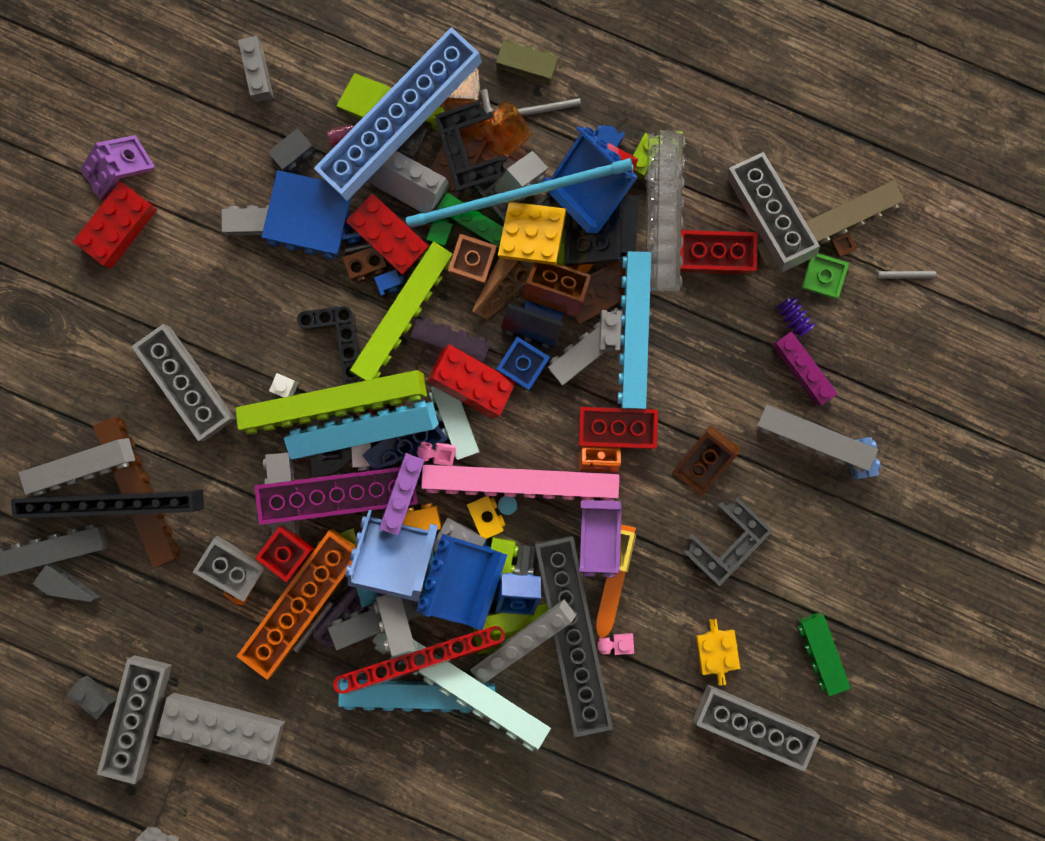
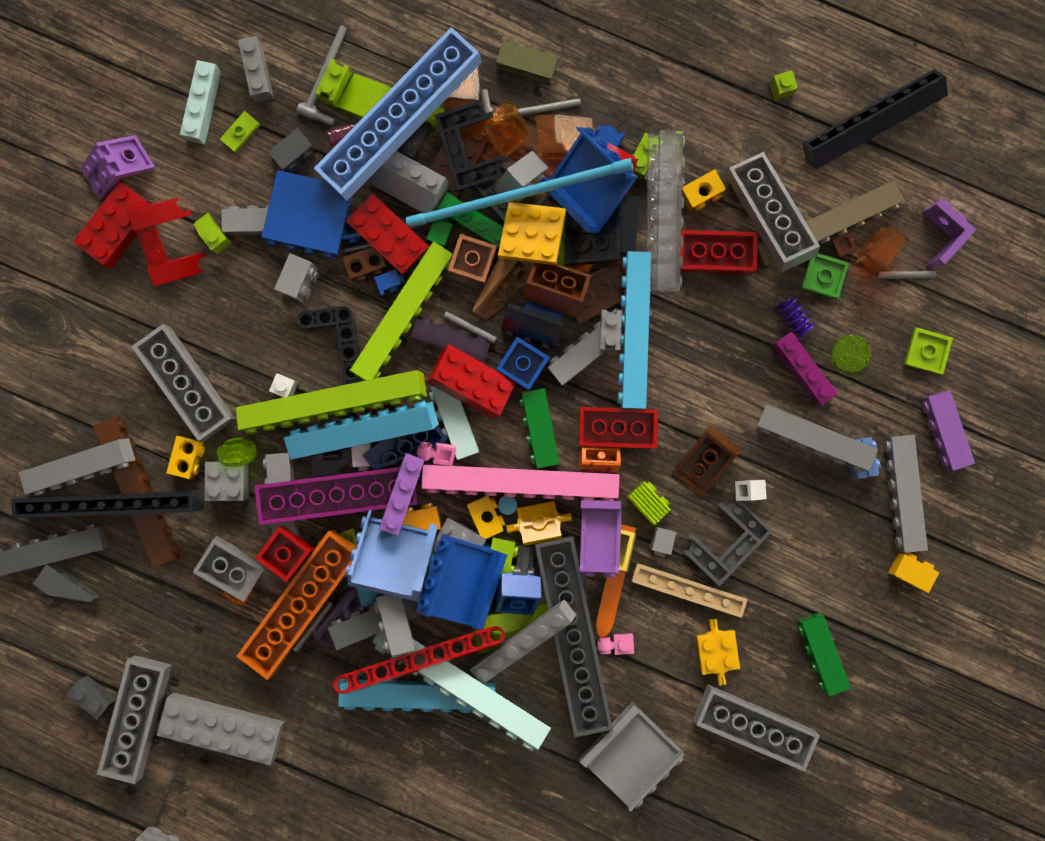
none -> red wedge [127,197,205,286]
none -> yellow brick [167,436,205,479]
none -> light aqua brick [180,60,222,145]
none -> lime slope [193,213,232,254]
none -> light grey brick [205,462,249,501]
none -> clear neon green tile [217,438,257,467]
none -> lime plate [220,111,260,153]
none -> light grey brick [274,253,319,303]
none -> light grey bar [296,25,347,126]
none -> lime brick [315,58,352,108]
none -> light grey bar [443,311,497,344]
none -> yellow plate [506,501,572,546]
none -> green brick [519,388,560,468]
none -> clear orange slope [535,114,592,159]
none -> light grey panel [579,702,685,811]
none -> lime brick [626,481,671,525]
none -> tan plate [631,563,748,618]
none -> light grey brick [650,526,677,557]
none -> yellow brick [679,170,726,211]
none -> white brick [735,480,766,501]
none -> lime brick [769,70,798,101]
none -> black brick [802,69,948,169]
none -> clear neon green tile [831,334,871,373]
none -> clear orange brick [856,224,910,275]
none -> light grey brick [884,435,928,553]
none -> yellow brick [888,552,939,593]
none -> lime plate [904,327,953,375]
none -> medium lavender bracket [922,199,976,271]
none -> medium lavender brick [922,390,975,471]

